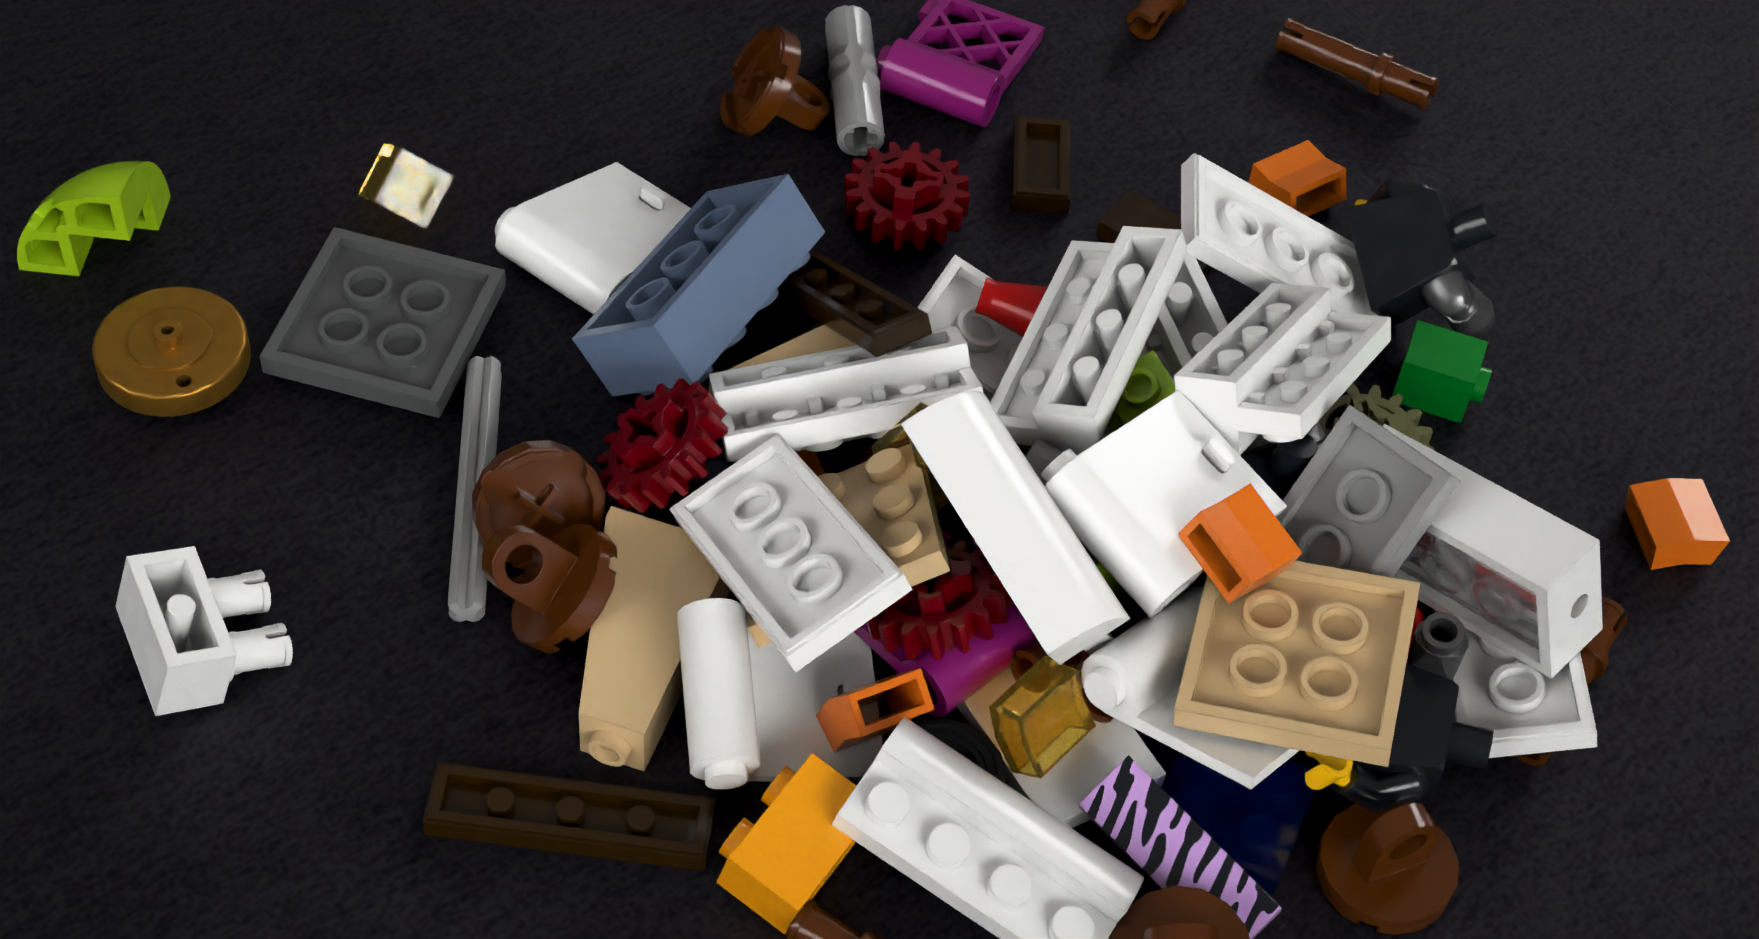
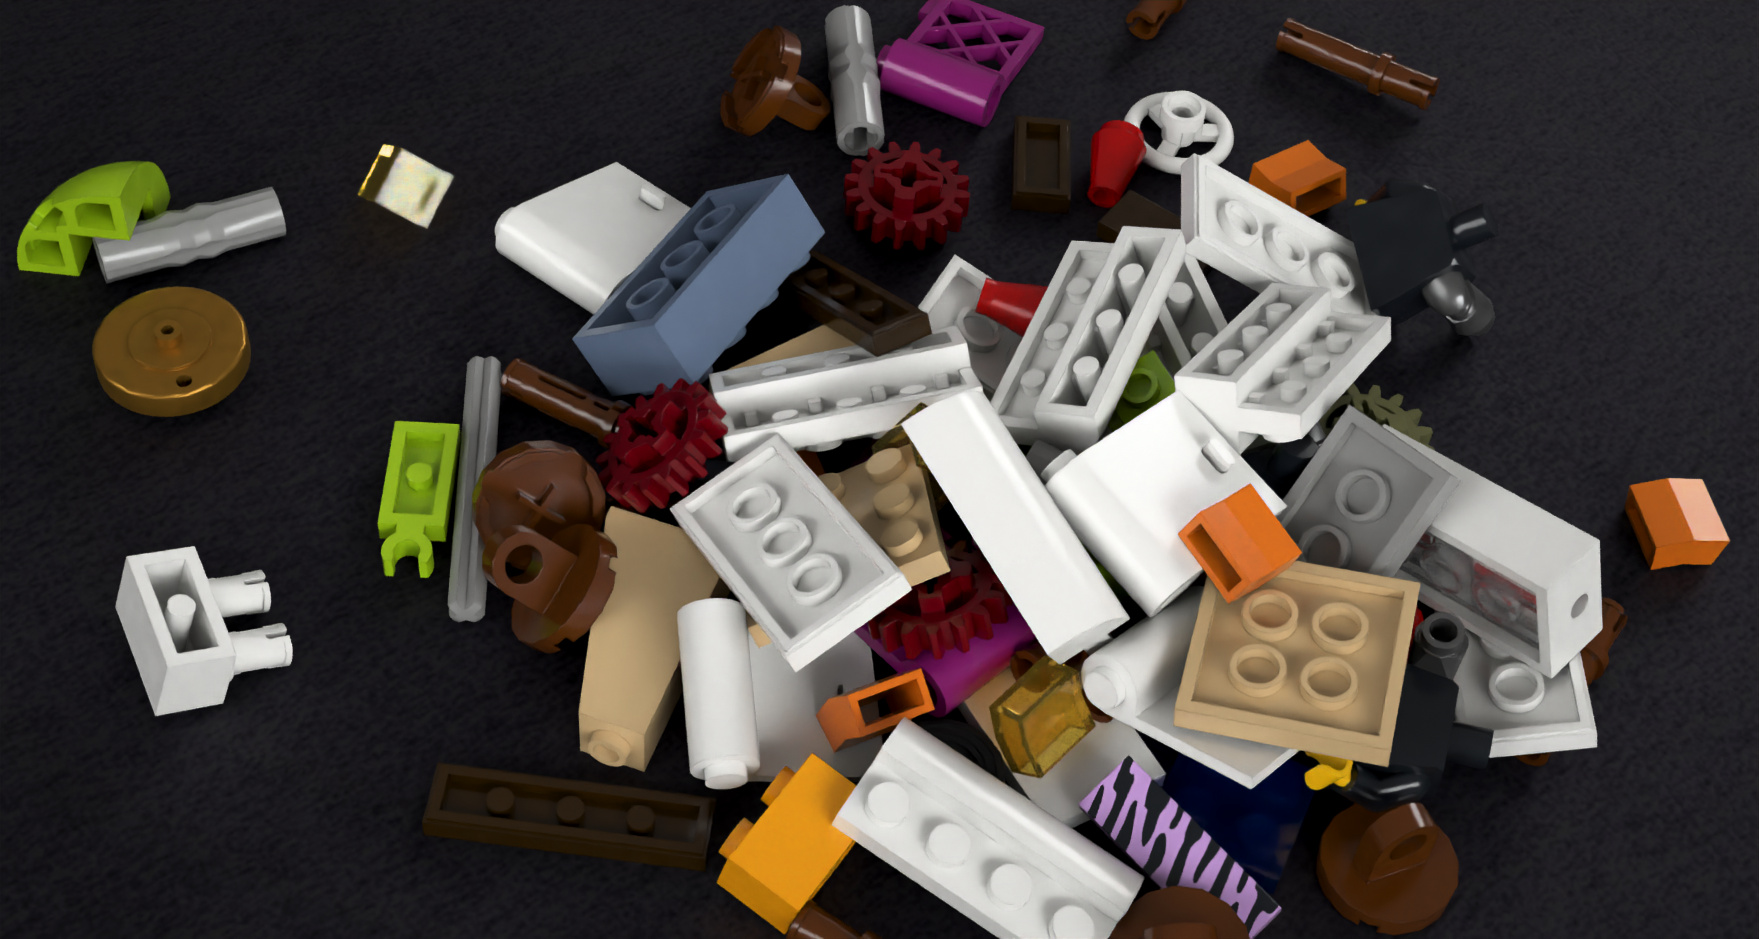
dark grey plate [260,227,506,418] -> none
green brick [1392,320,1492,423] -> none
none -> light grey axle [92,187,286,283]
none -> lime plate [378,421,461,578]
none -> reddish brown pin [500,358,635,449]
none -> red cone [1087,120,1147,208]
none -> white piece [1124,91,1234,175]

